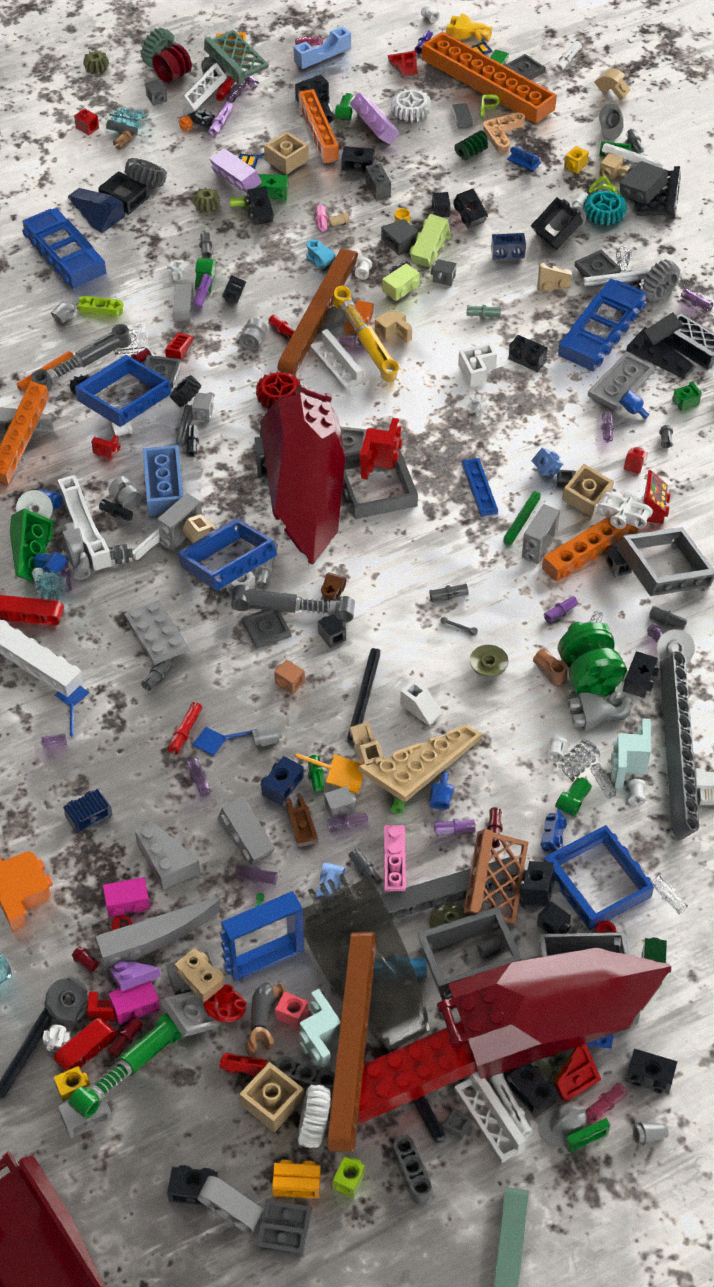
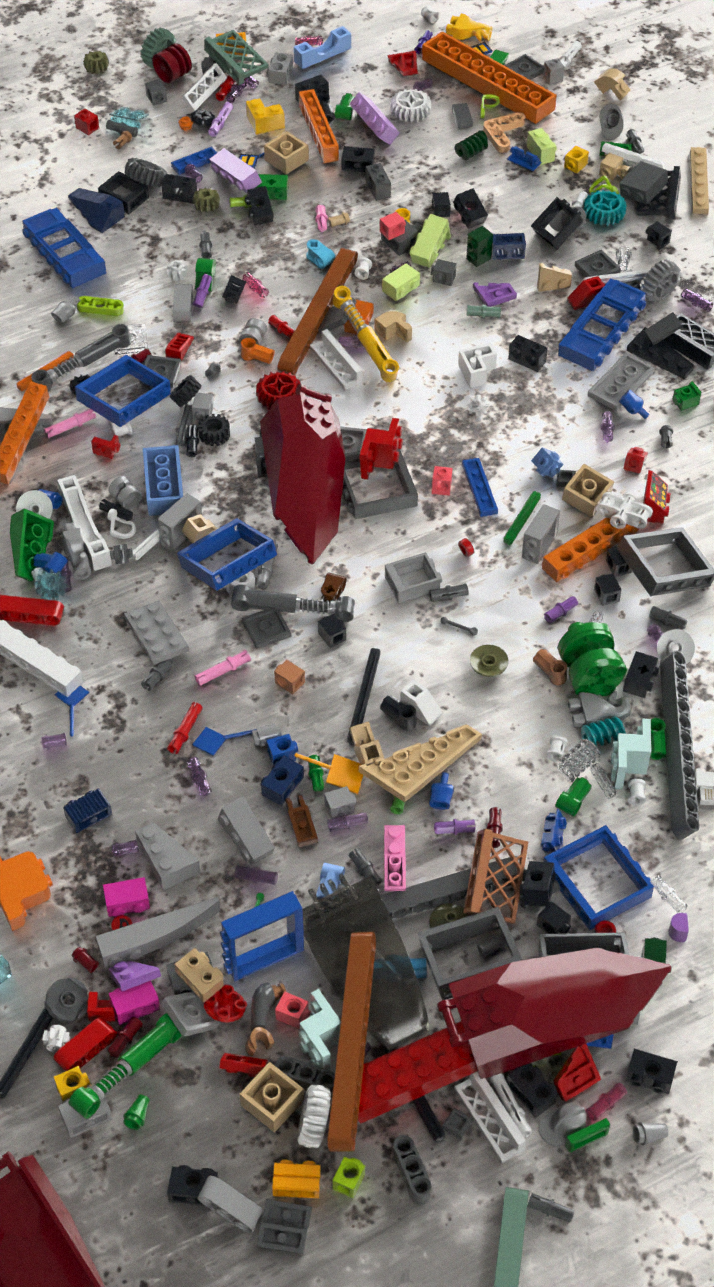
none -> bright pink pin [44,409,96,439]
none -> white piece [107,509,136,539]
none -> clear purple pin [112,839,139,858]
none -> green cone [123,1094,150,1130]
none -> black brick [161,174,197,204]
none -> blue tile [171,146,217,175]
none -> clear purple pin [185,164,203,183]
none -> bright pink pin [194,650,251,687]
none -> black tyre [198,414,230,446]
none -> dark grey arm [205,363,221,378]
none -> orange piece [241,338,275,364]
none -> clear pink pin [242,272,269,298]
none -> yellow brick [246,98,285,135]
none -> light grey brick [266,52,293,85]
none -> blue brick [266,734,298,765]
none -> coral brick [380,212,406,241]
none -> black piece [380,695,417,731]
none -> light grey window [385,552,442,604]
none -> clear purple pin [413,78,433,91]
none -> coral brick [432,466,453,496]
none -> red tile [458,538,475,557]
none -> dark green brick [466,226,493,267]
none -> medium lavender wing [473,282,517,307]
none -> yellowish green brick [527,128,557,165]
none -> dark grey axle [527,1193,574,1223]
none -> light grey brick [543,58,565,85]
none -> red slope [567,276,605,310]
none -> teal piece [581,716,626,749]
none -> black brick [594,573,622,606]
none -> black brick [645,221,672,250]
none -> green piece [650,718,666,760]
none -> medium lavender brick [668,913,689,942]
none -> tan plate [690,147,709,214]

